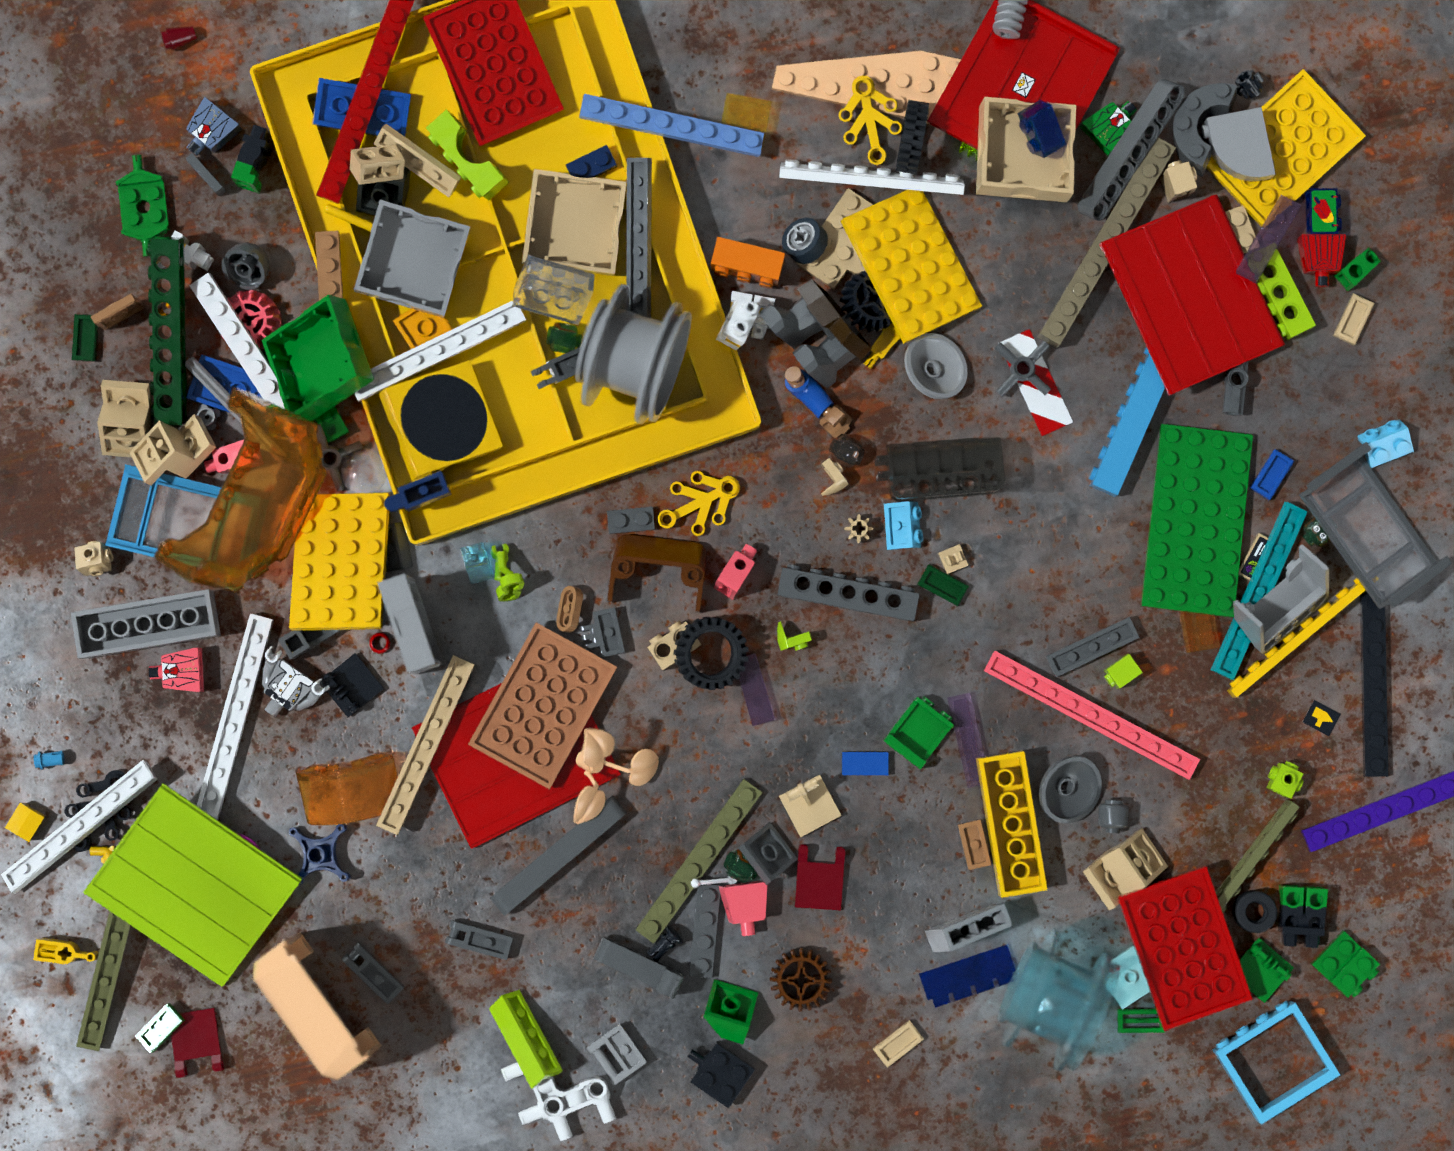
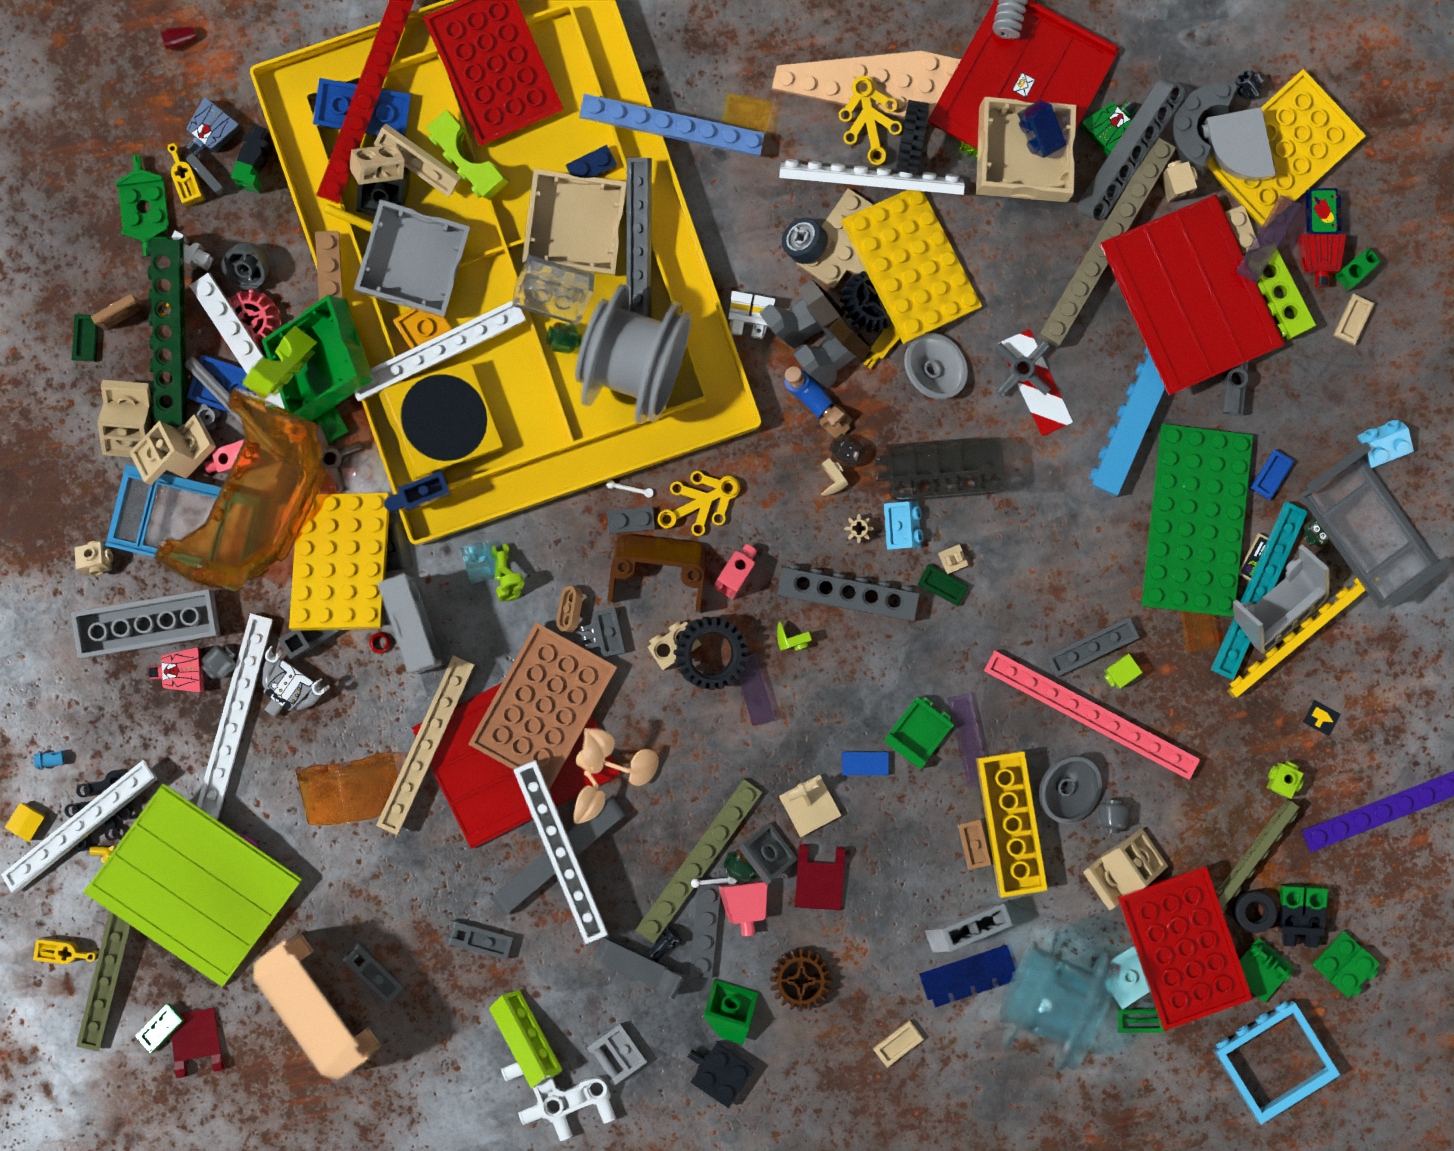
dark blue piece [289,823,351,885] -> none
black hinge [320,653,384,718] -> none
dark grey hinge [531,347,581,389] -> none
orange brick [711,237,785,289] -> none
white hips [716,297,761,350] -> none
black plate [1360,591,1388,777] -> none
none -> yellow piece [168,143,205,207]
none -> dark grey head [201,645,236,679]
none -> lime arch [242,326,317,400]
none -> white brick [514,760,608,944]
none -> white hinge [606,480,653,498]

